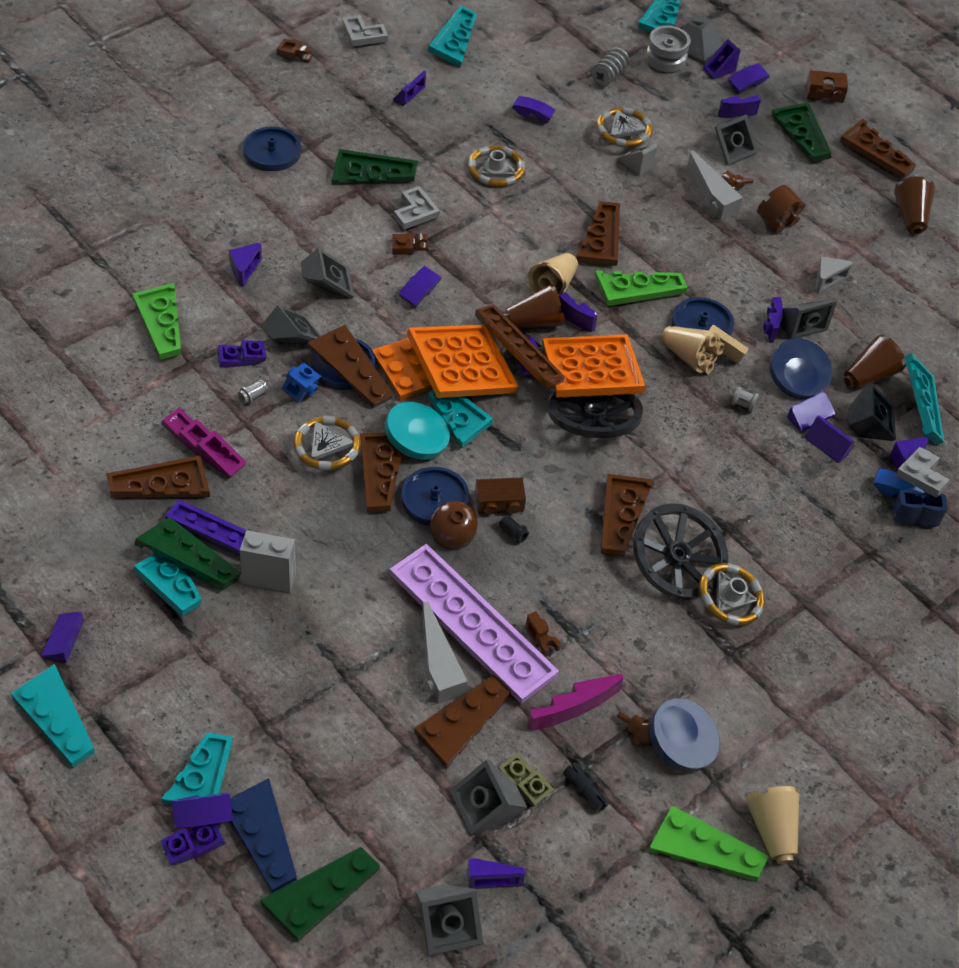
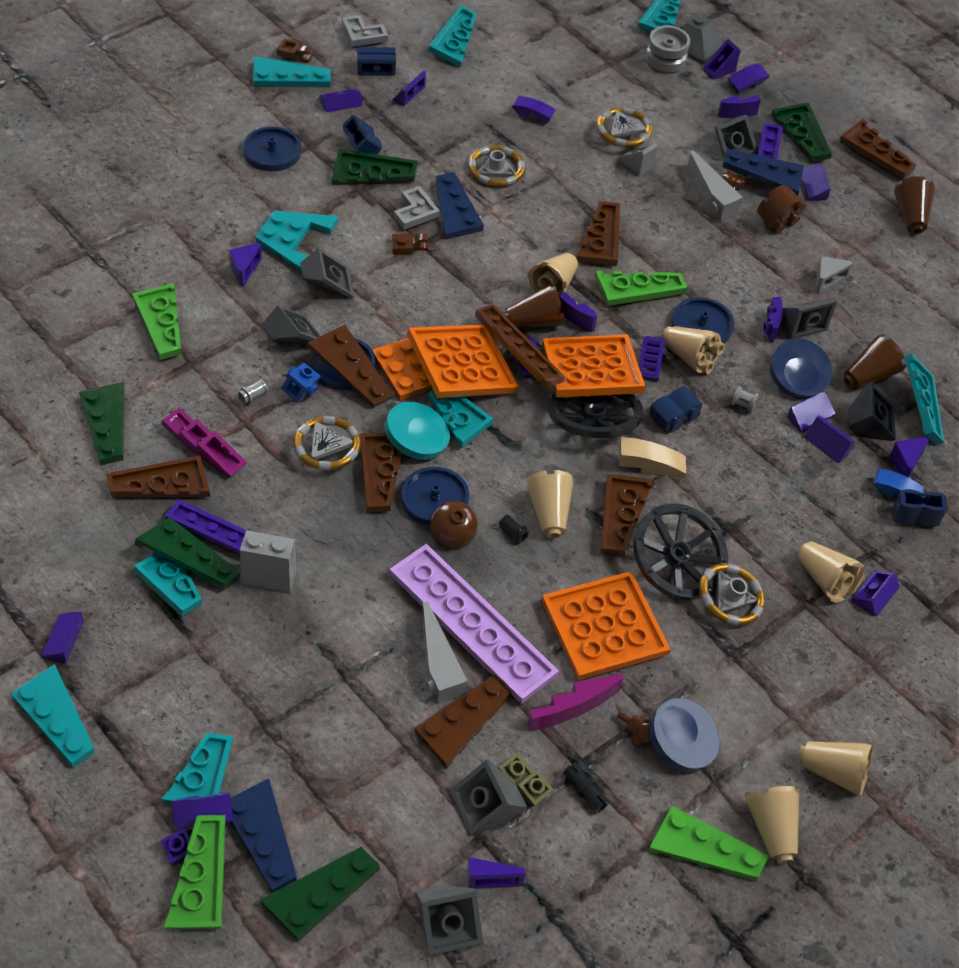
dark purple slope [217,340,266,367] -> none
dark purple slope [398,266,442,308] -> none
reddish brown brick [475,477,526,515] -> none
reddish brown plate [525,611,561,656] -> none
light grey piece [591,48,630,87] -> none
tan tile [709,325,748,363] -> none
reddish brown brick [806,70,848,103] -> none
light grey plate [896,447,950,498] -> none
none -> dark green wing [79,382,125,466]
none -> bright green wing [164,815,226,930]
none -> teal wing [254,56,331,87]
none -> teal wing [256,211,338,274]
none -> dark purple slope [319,89,363,112]
none -> dark blue brick [343,115,382,154]
none -> dark blue brick [357,47,396,75]
none -> dark blue wing [435,172,484,240]
none -> tan cone [527,470,573,539]
none -> orange plate [541,571,671,681]
none -> tan slope [619,437,686,477]
none -> dark purple slope [638,336,665,382]
none -> dark blue brick [649,386,702,432]
none -> dark blue wing [723,149,804,196]
none -> dark purple plate [753,123,783,179]
none -> tan cone [798,542,864,603]
none -> tan cone [798,741,873,795]
none -> dark purple slope [801,163,831,201]
none -> dark purple slope [852,570,899,616]

